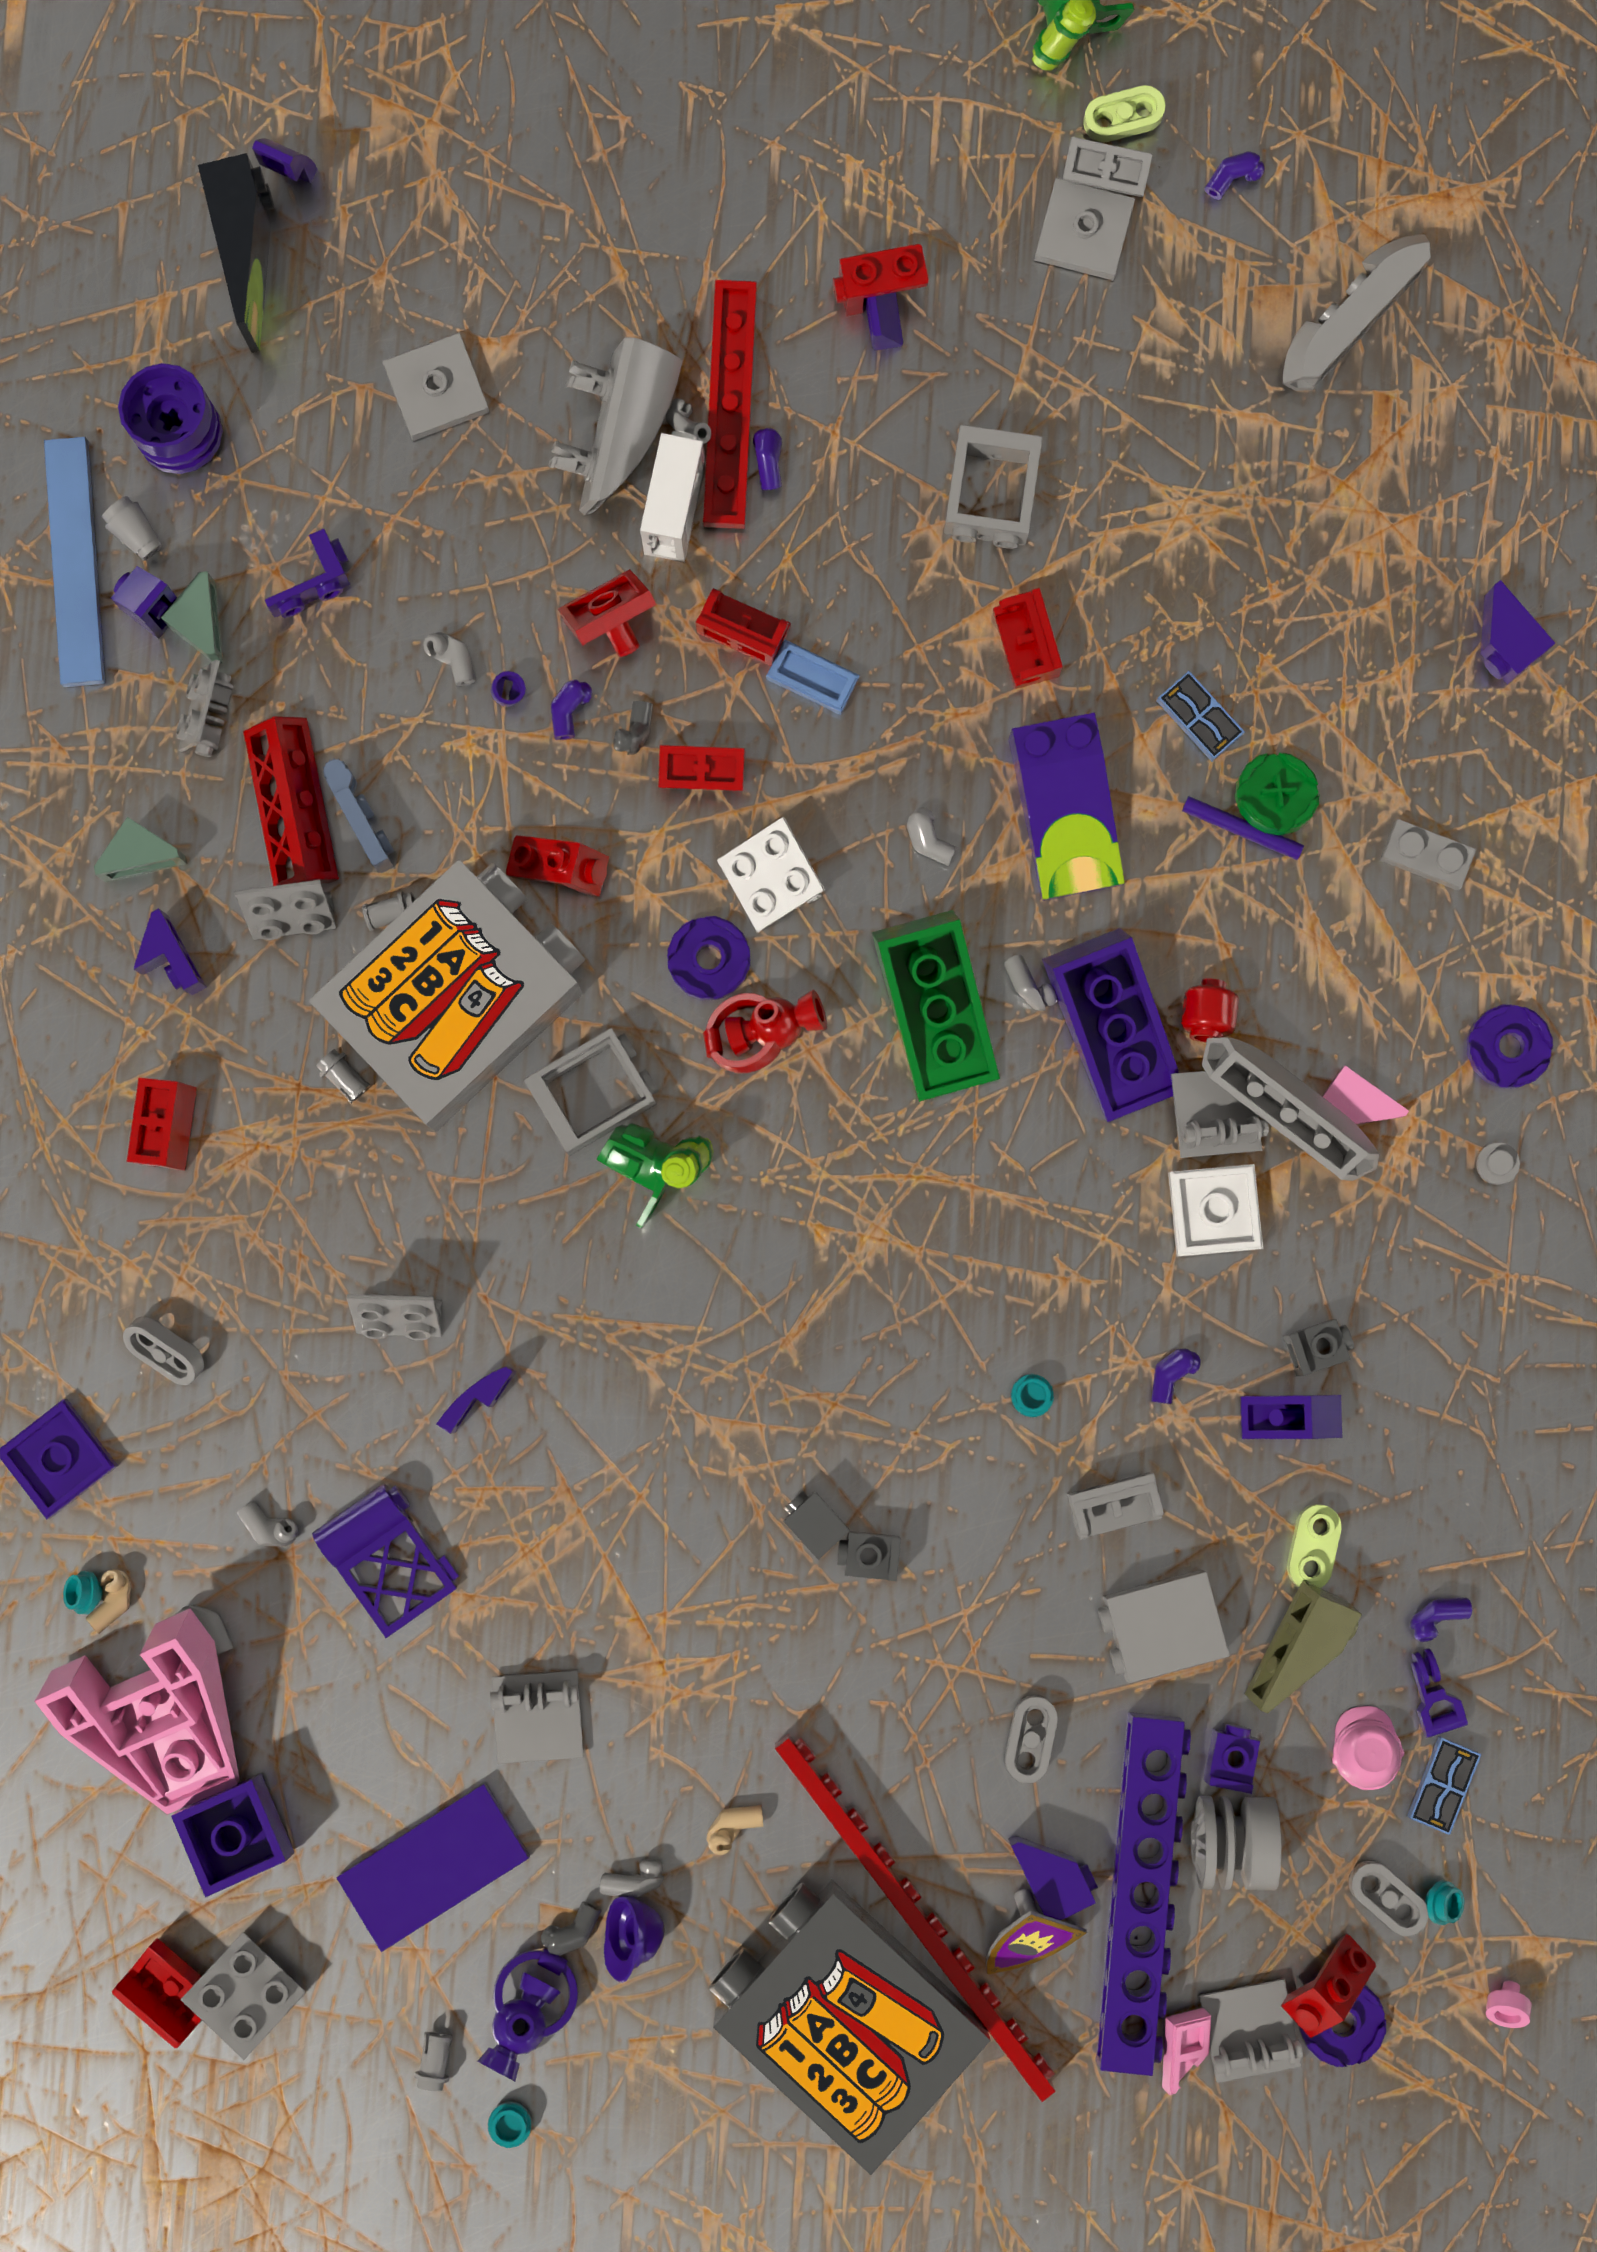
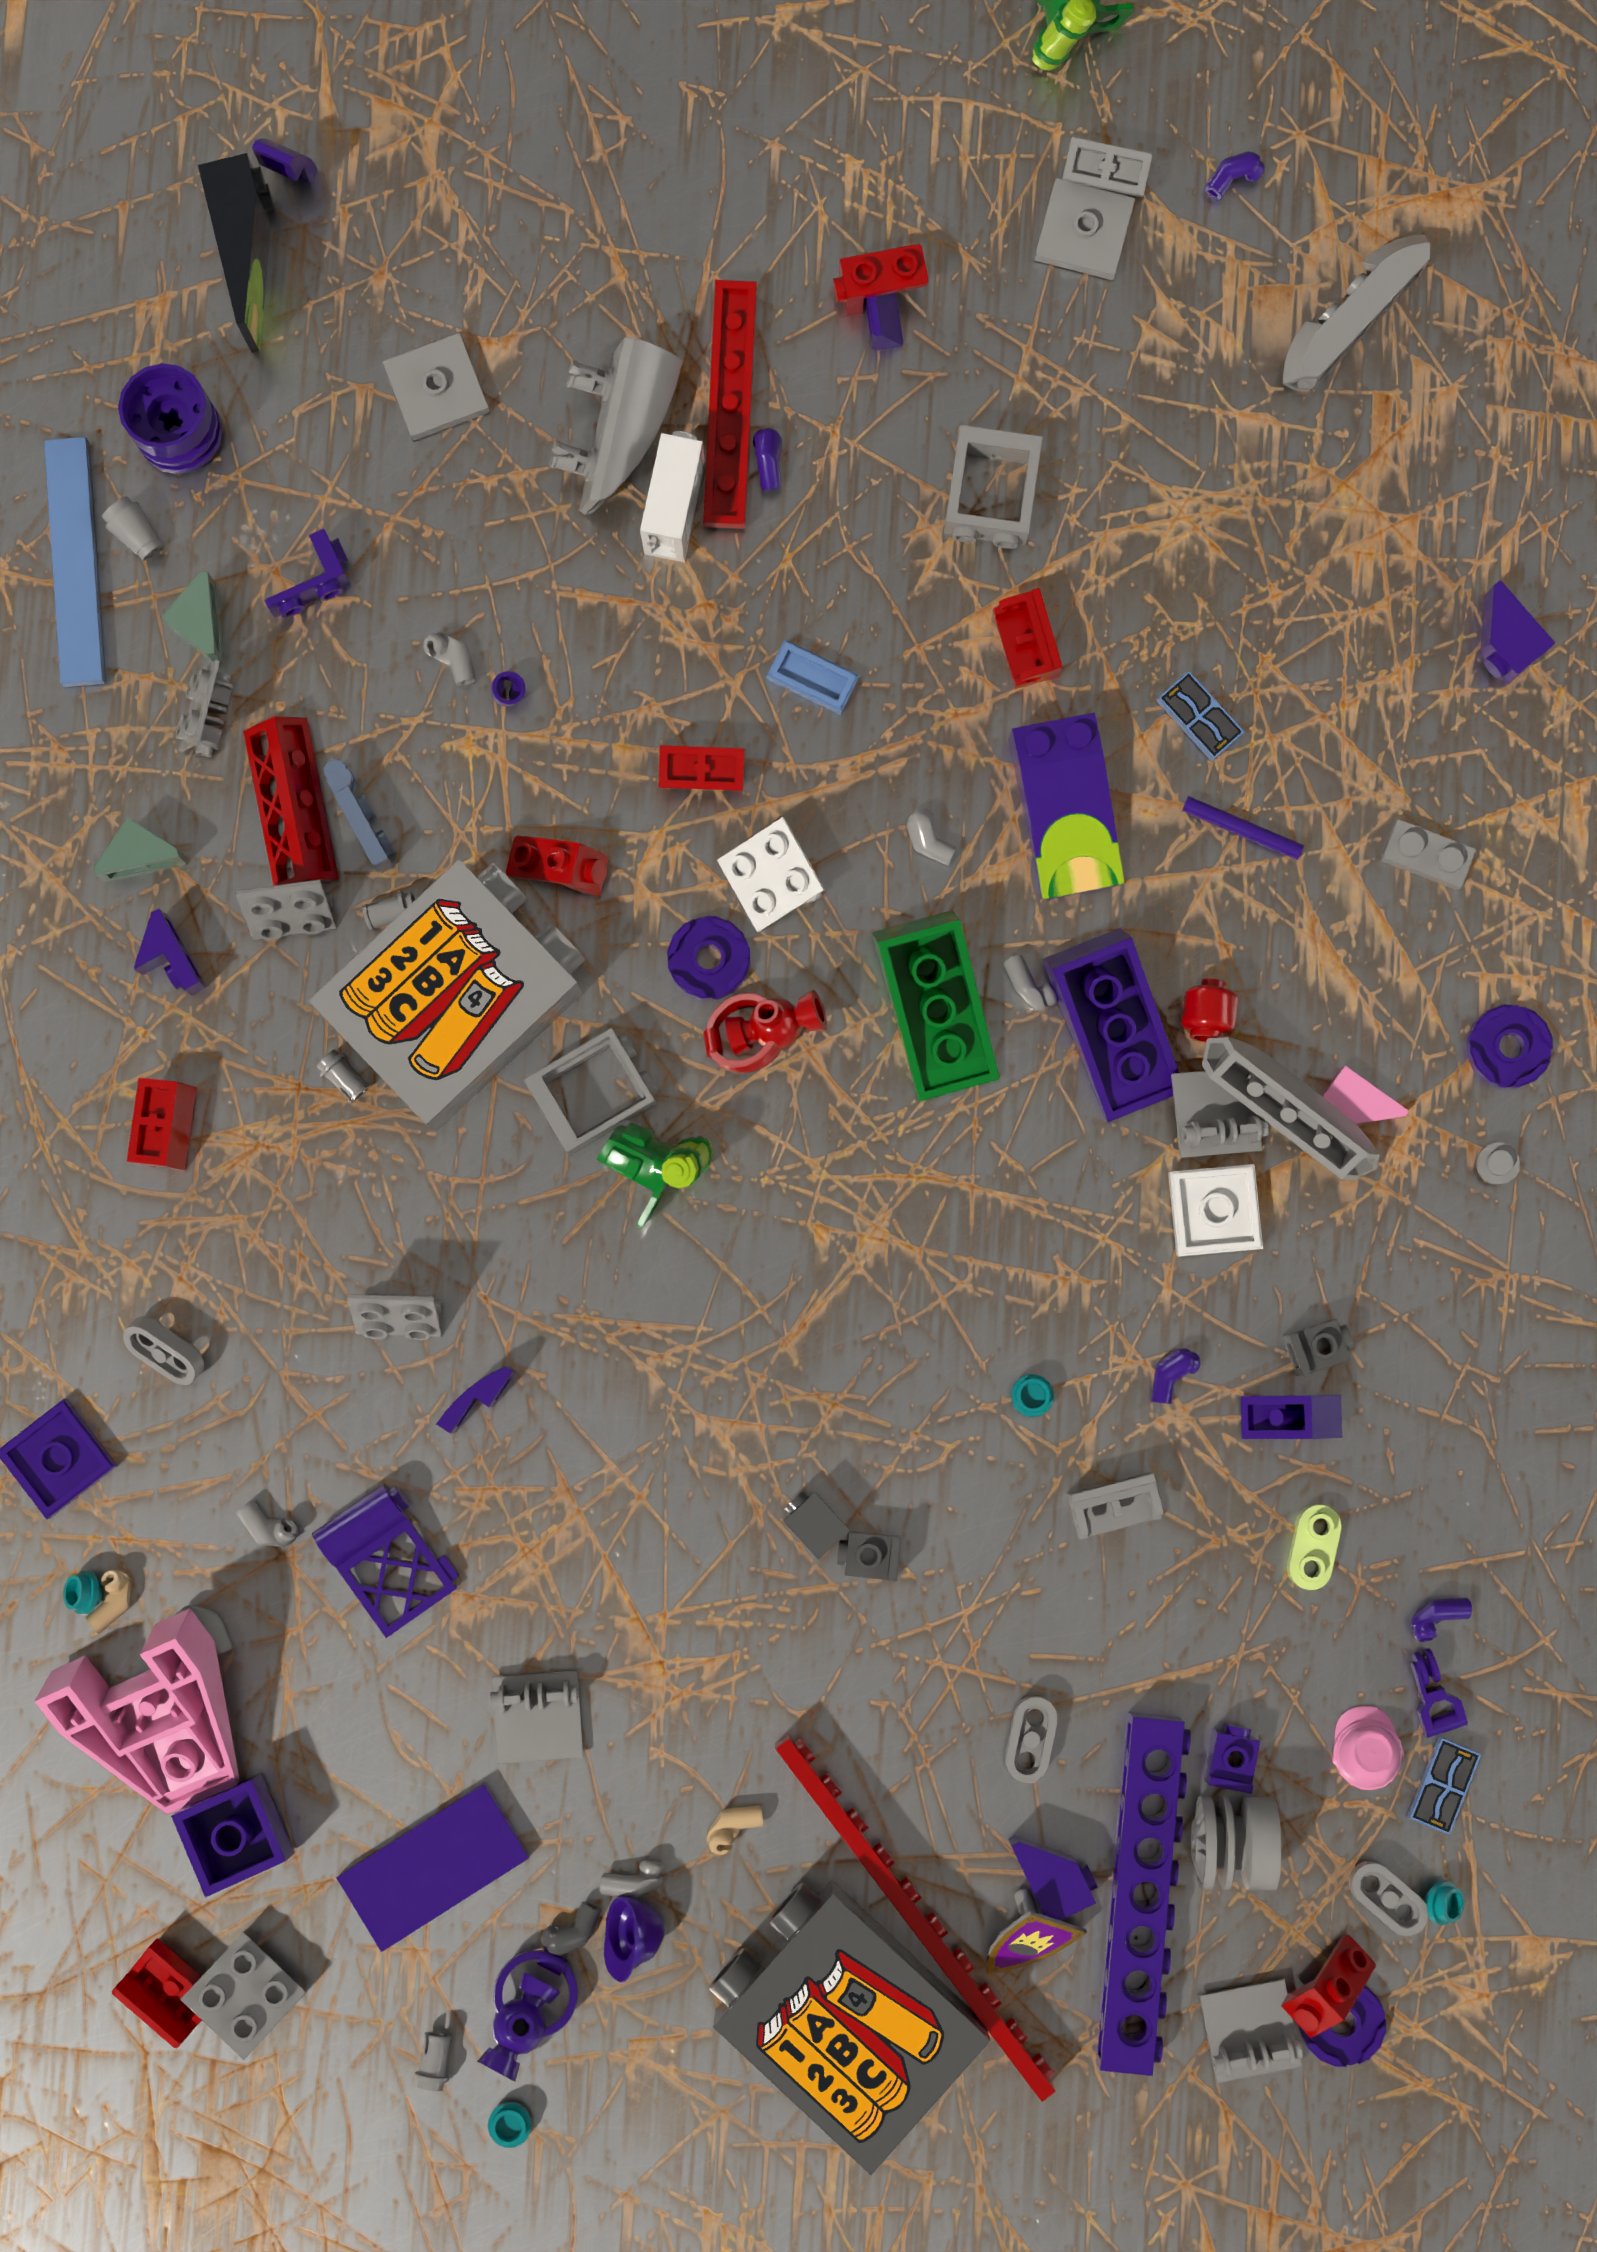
dark purple slope [111,566,177,639] -> none
dark purple arm [551,679,592,740] -> none
red tile [558,569,656,657] -> none
dark grey arm [613,701,653,755] -> none
light grey arm [666,398,711,444] -> none
red hinge [696,588,791,666] -> none
yellowish green plate [1083,85,1166,143] -> none
light grey brick [1098,1569,1230,1684] -> none
bright pink tile [1162,2008,1211,2095] -> none
green tile [1235,752,1320,835] -> none
olive slope [1245,1581,1362,1714] -> none
bright pink tile [1486,1981,1532,2028] -> none

